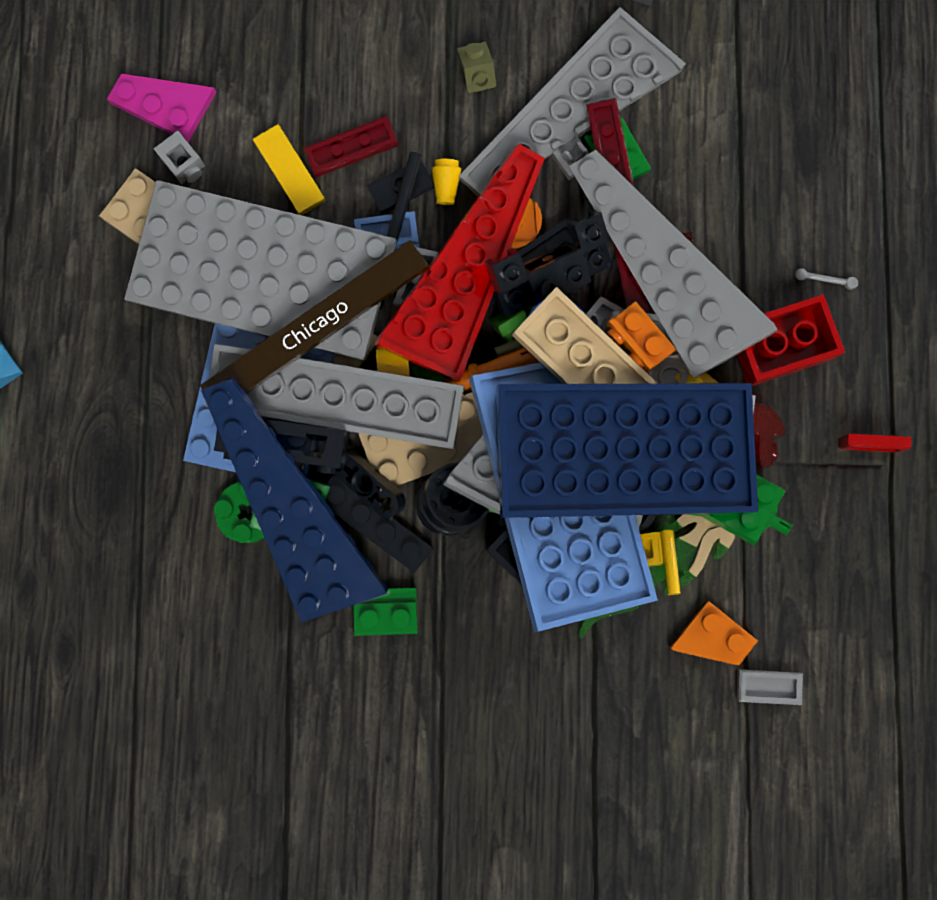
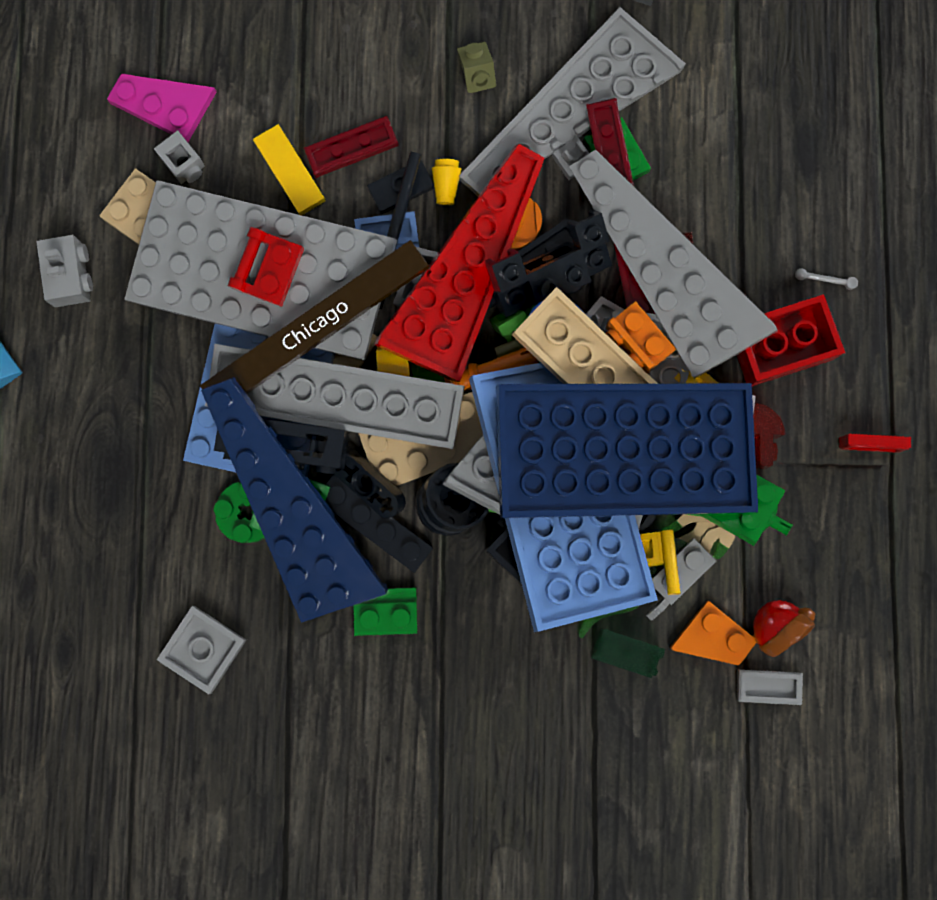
none -> light grey brick [36,235,93,307]
none -> light grey plate [157,606,246,694]
none -> red plate [227,227,304,307]
none -> clear green hinge [591,628,666,678]
none -> light grey hinge [646,538,716,621]
none -> piece [753,600,815,657]

